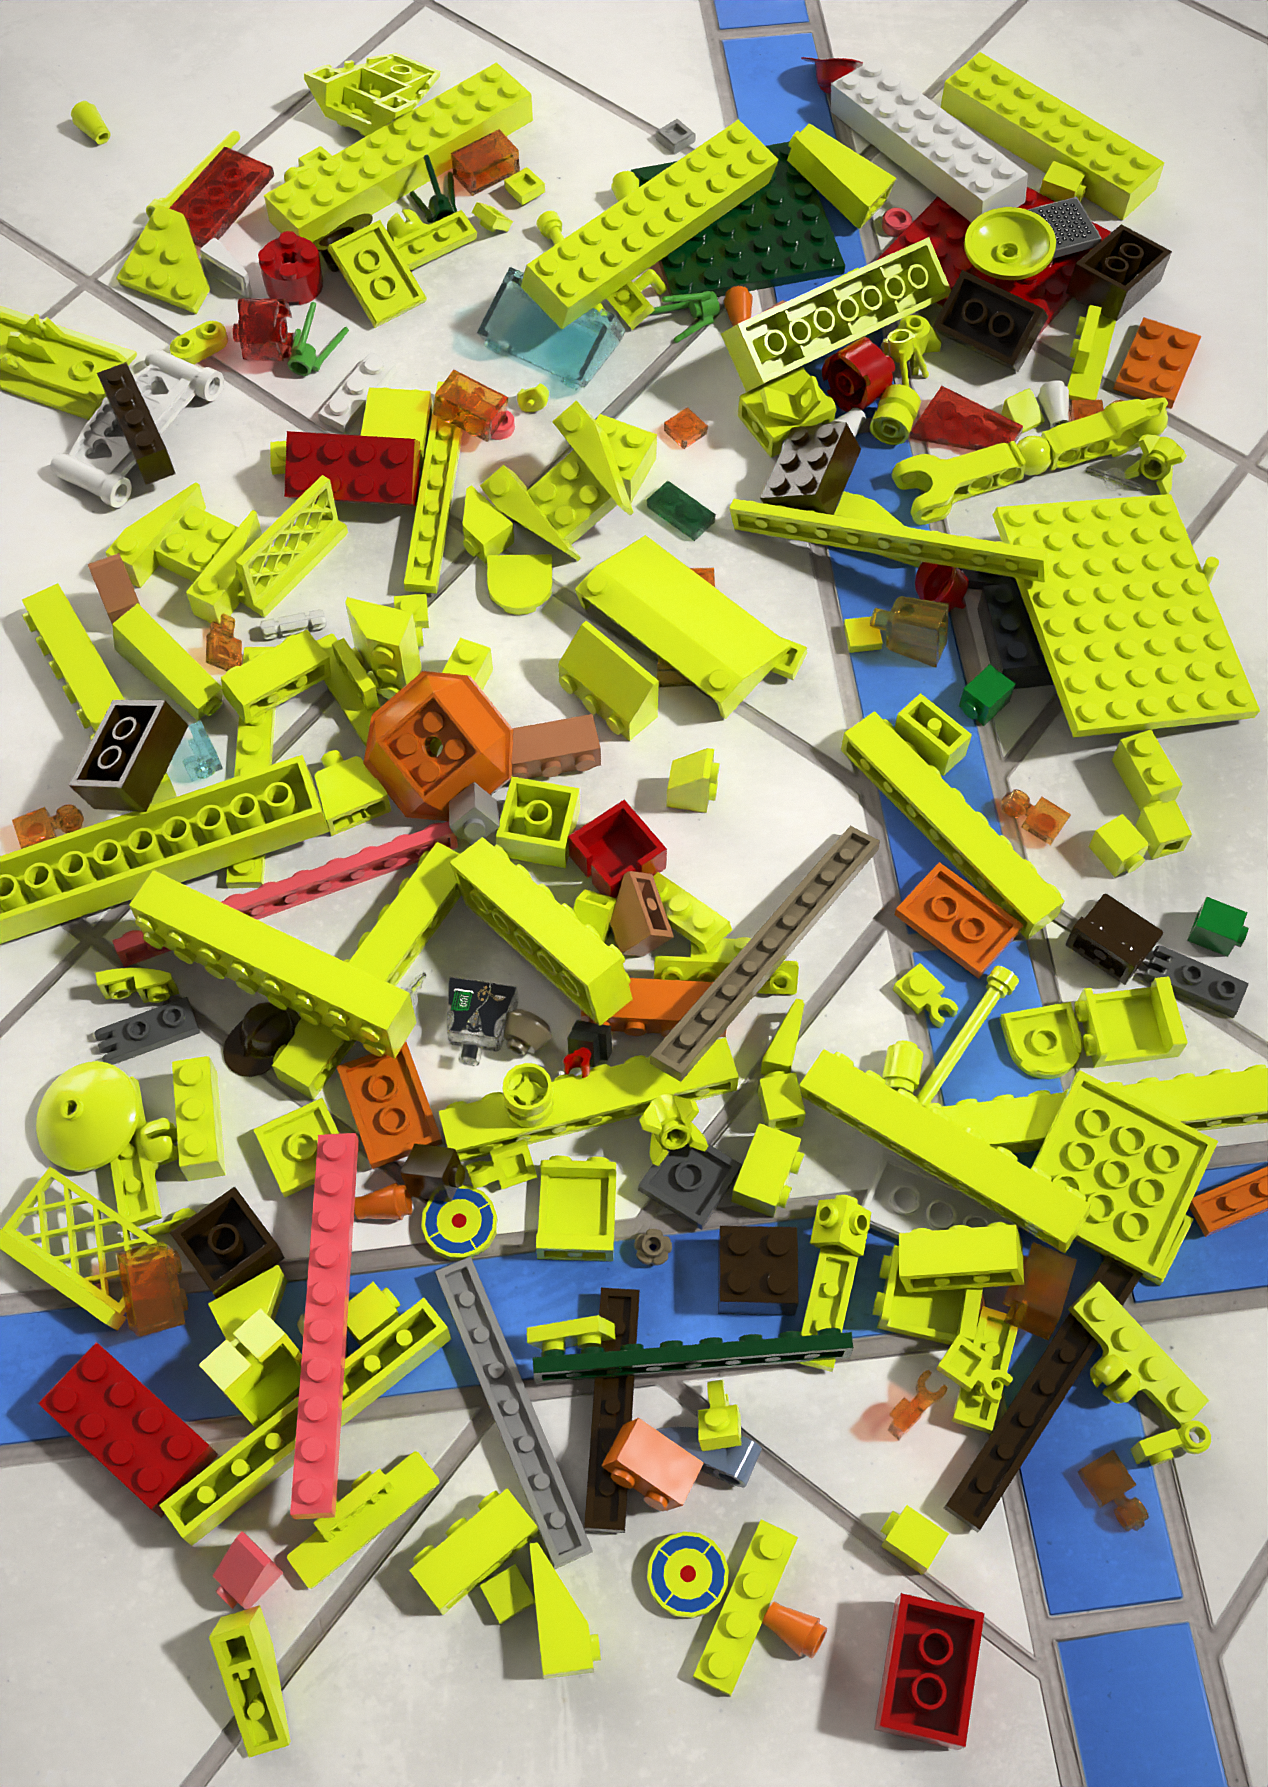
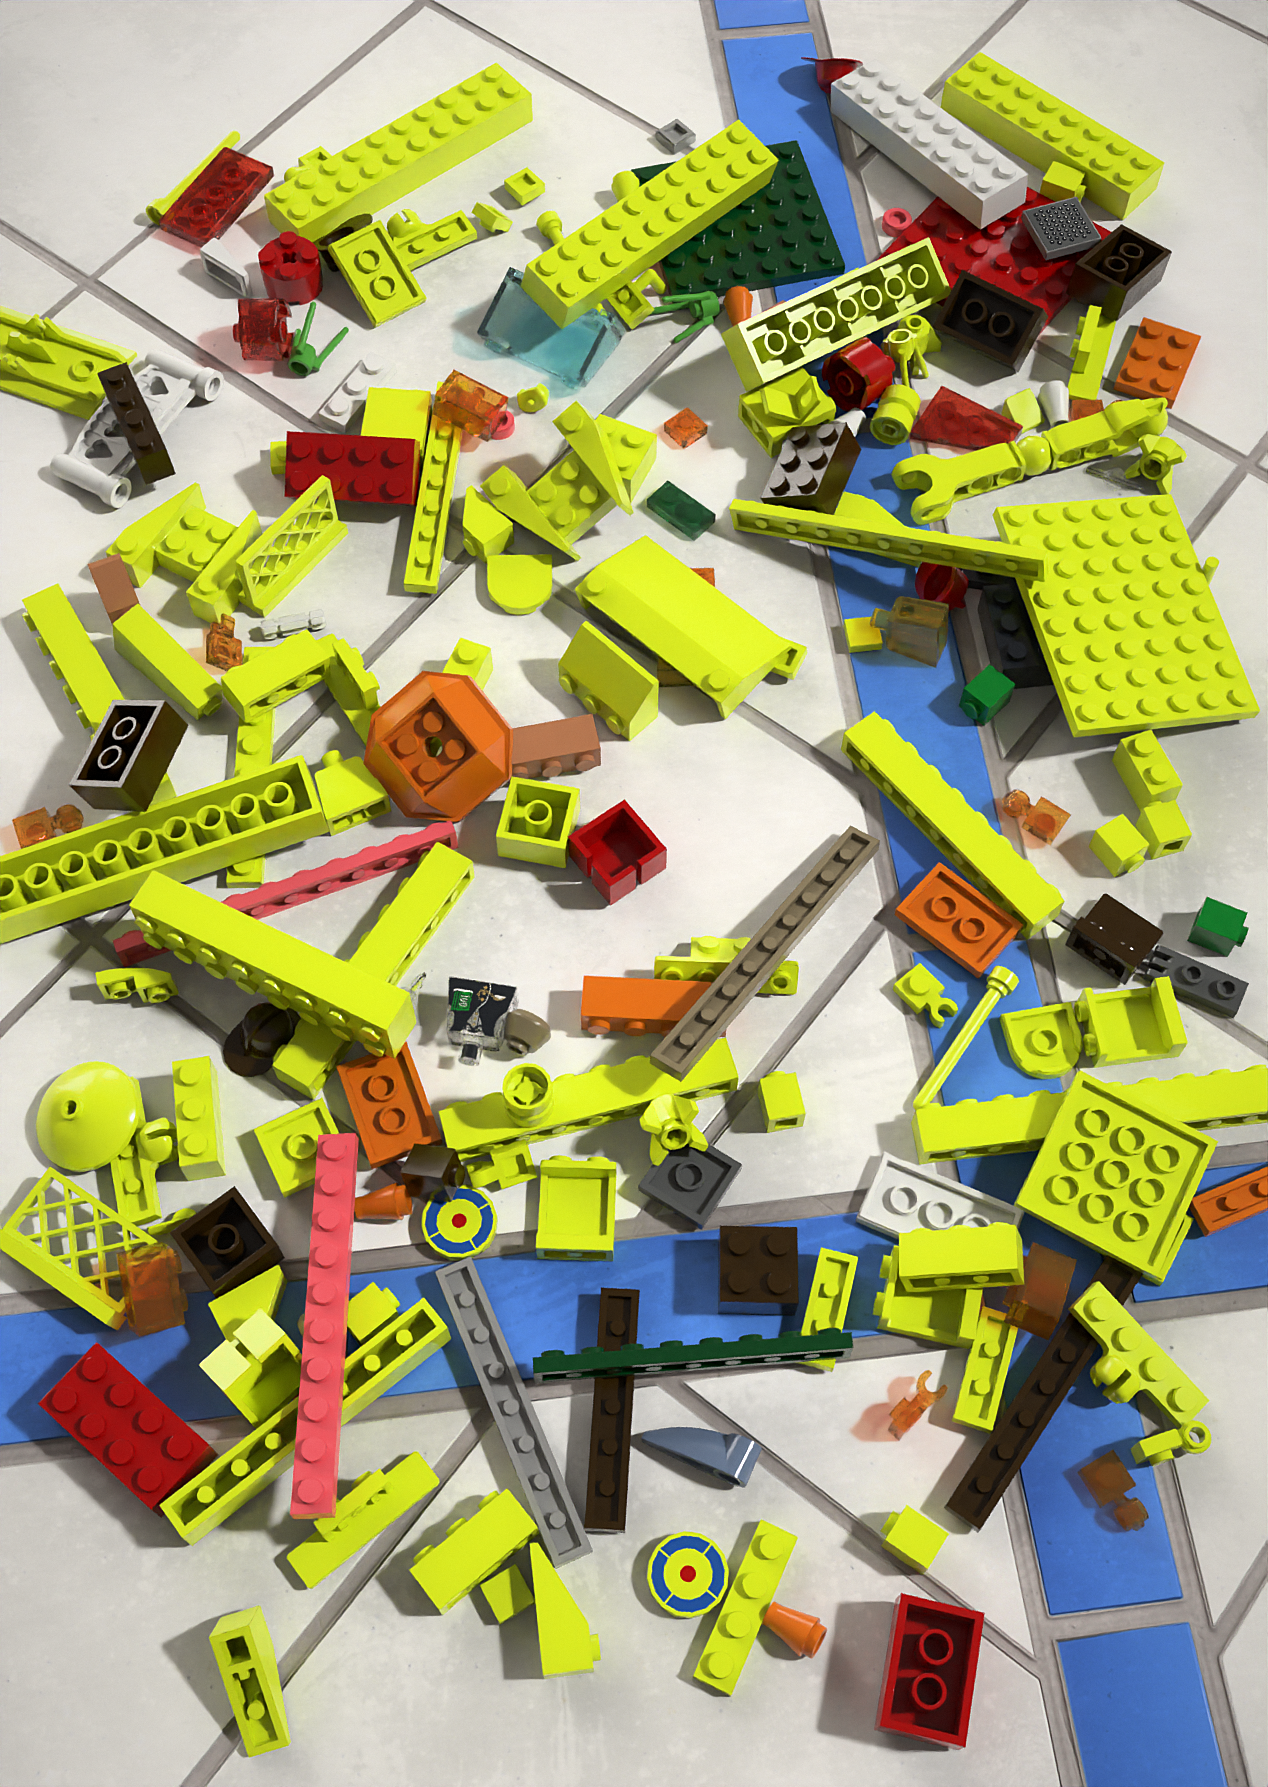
neon yellow cone [71,101,111,145] -> none
dark grey hinge [94,997,200,1065] -> none
neon yellow plate [116,204,210,314] -> none
neon yellow plate [170,321,228,365] -> none
clear light blue bracket [182,720,223,782] -> none
coral slope [213,1531,284,1609] -> none
neon yellow wedge [304,53,441,136] -> none
neon yellow slope [345,597,422,699] -> none
neon yellow plate [394,594,429,647] -> none
dark green plant [410,155,458,223] -> none
light grey brick [449,782,500,845] -> none
neon yellow brick [450,837,633,1026] -> none
clear orange brick [451,129,520,196] -> none
neon yellow plate [527,1315,615,1352] -> none
pearl dark grey piece [563,1020,613,1078] -> none
neon yellow brick [573,889,617,943] -> none
brick [601,1418,704,1511] -> none
nougat slope [610,871,674,956] -> none
dark tan plate [634,1229,672,1266] -> none
neon yellow plate [653,872,732,953] -> none
neon yellow slope [666,748,720,813] -> none
neon yellow plate [698,1379,742,1451] -> none
neon yellow brick [731,1123,805,1218] -> none
neon yellow slope [760,998,805,1075] -> none
neon yellow slope [787,123,896,229] -> none
neon yellow brick [799,1049,1090,1254] -> none
neon yellow brick [810,1195,872,1256] -> none
neon yellow brick [882,1040,924,1095] -> none
neon yellow brick [895,693,972,776] -> none
neon yellow plate [936,1334,1013,1403] -> none
neon yellow dish [964,207,1056,280] -> none

